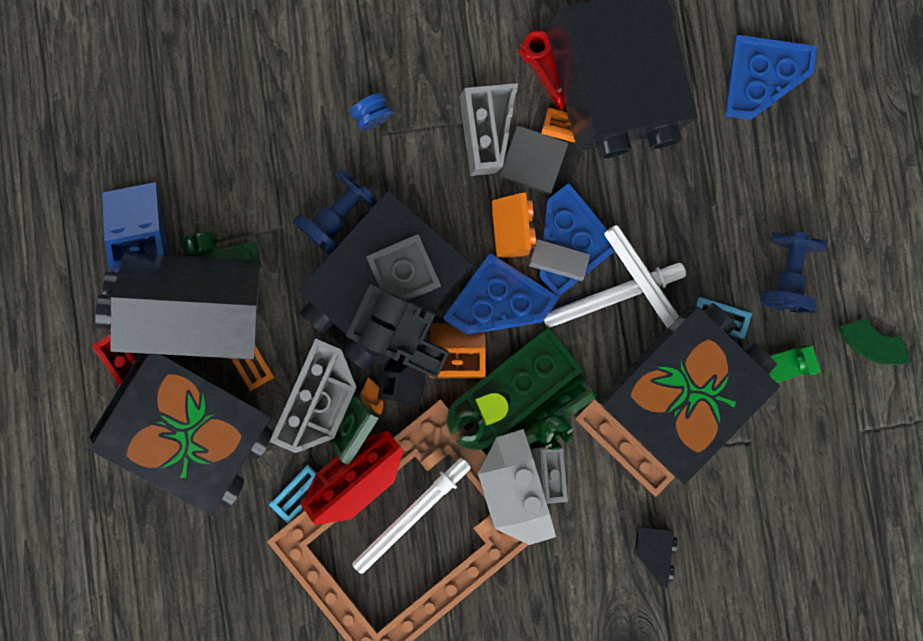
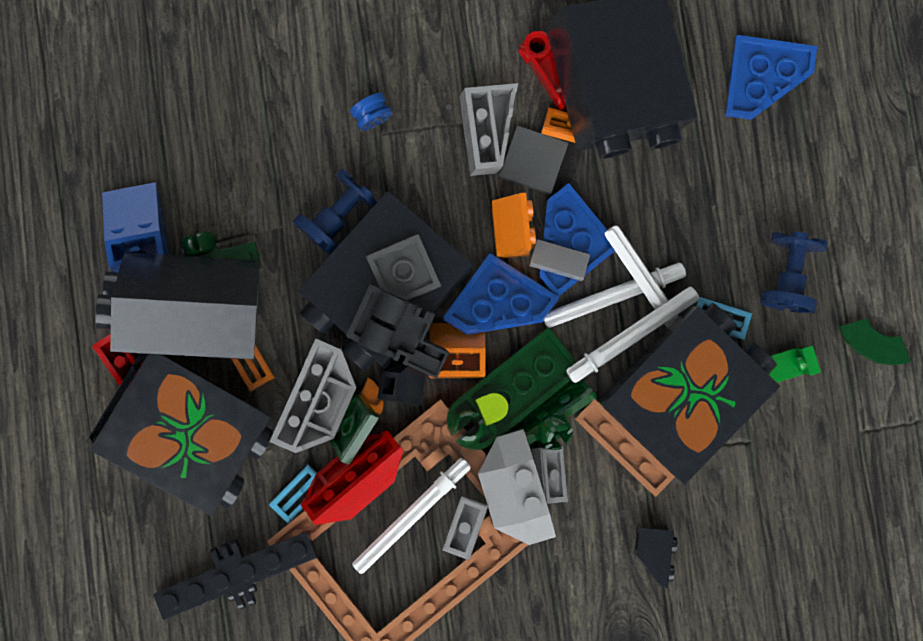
none -> black hinge [153,531,319,620]
none -> light grey slope [443,496,488,560]
none -> white axle [566,287,699,383]

